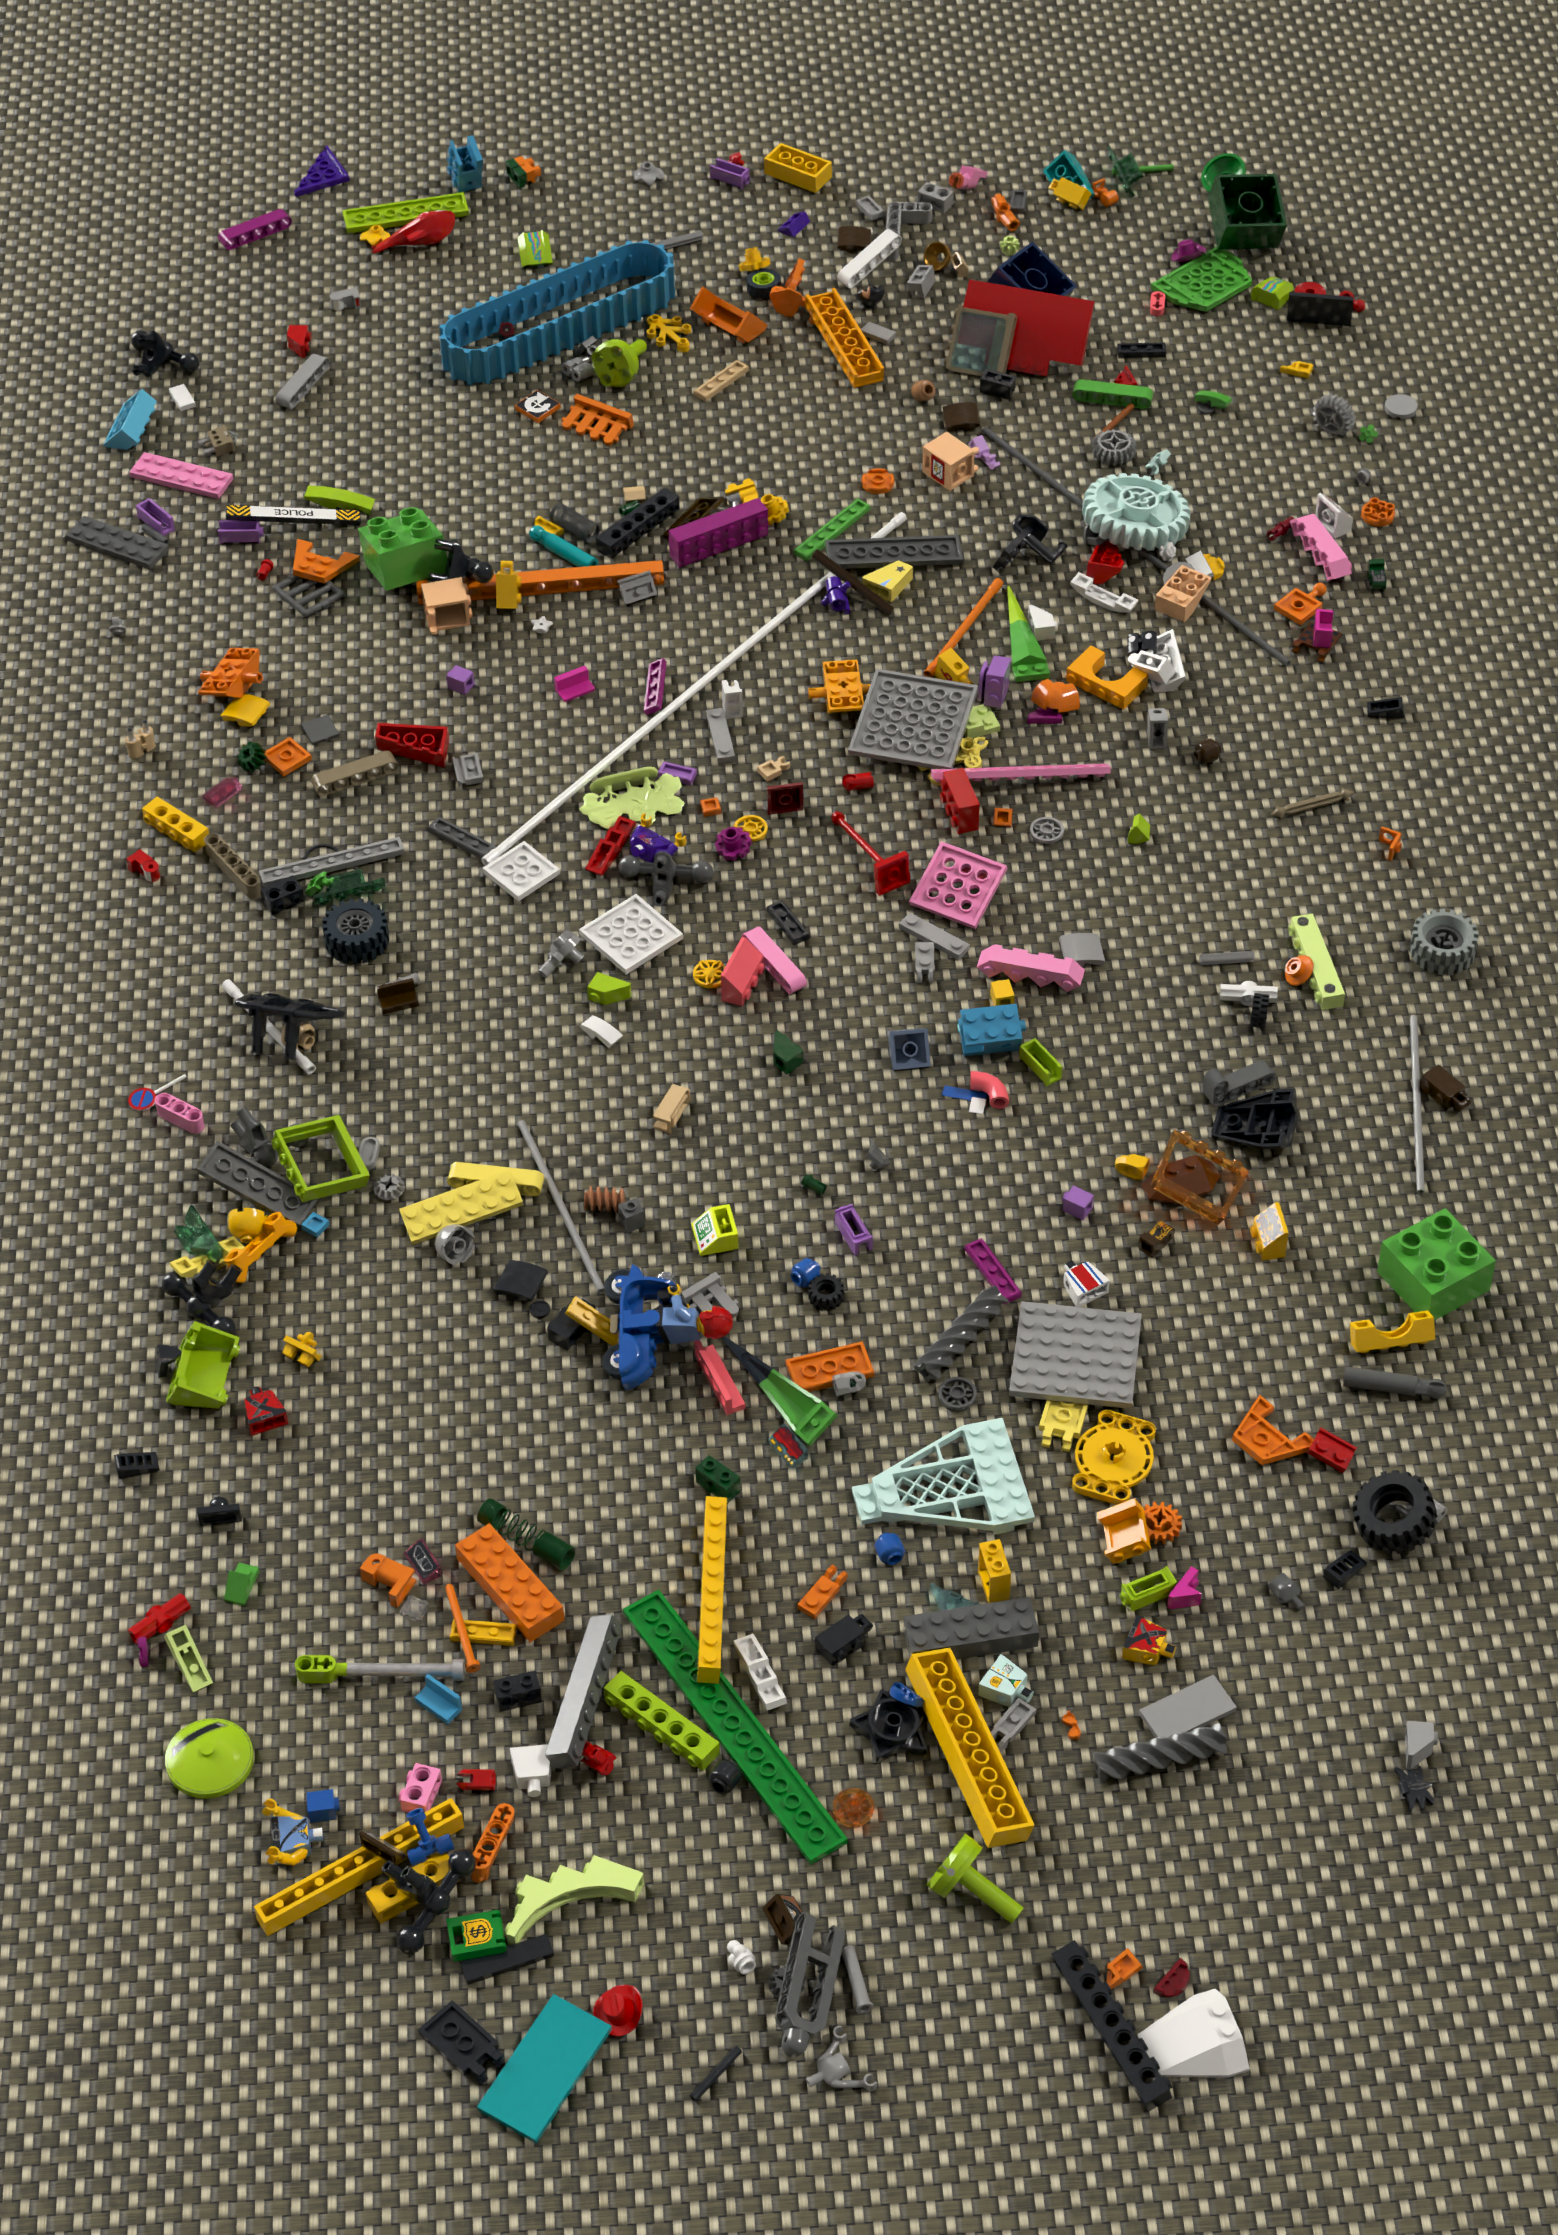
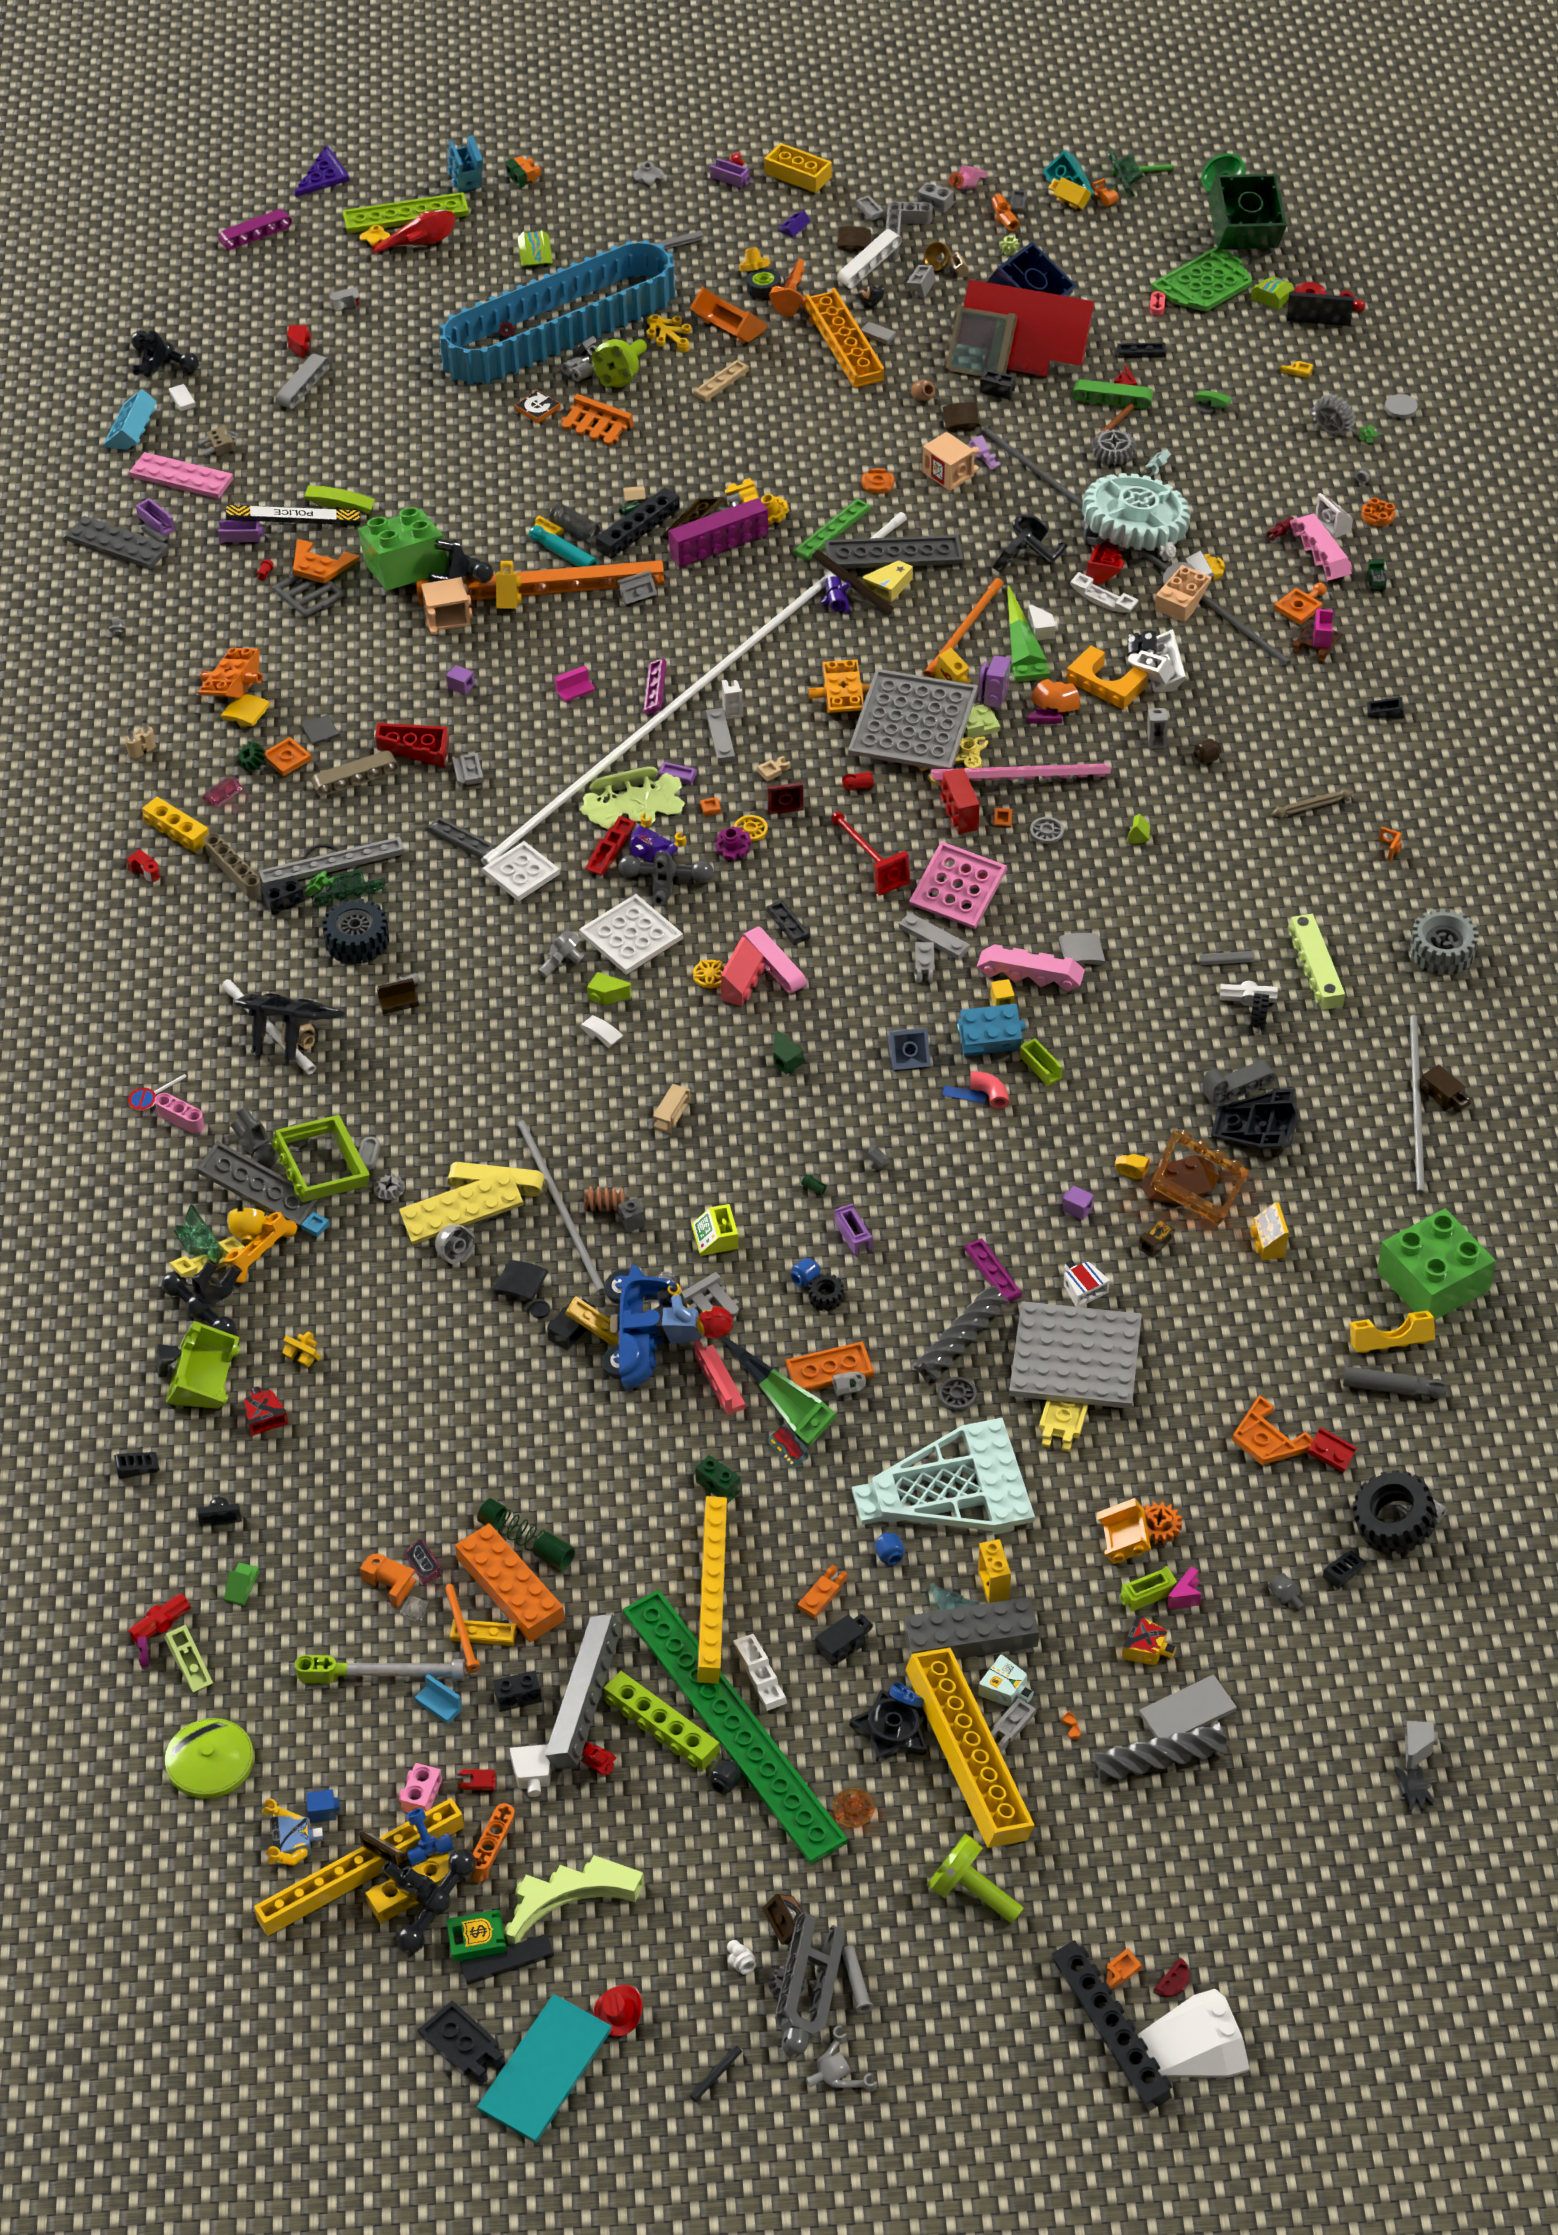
white plate [531,616,553,633] -> none
white sticker [969,1097,986,1114] -> none
yellow piece [1072,1410,1156,1505] -> none
magenta hat [1171,239,1206,262] -> none
orange piece [1285,955,1314,986] -> none

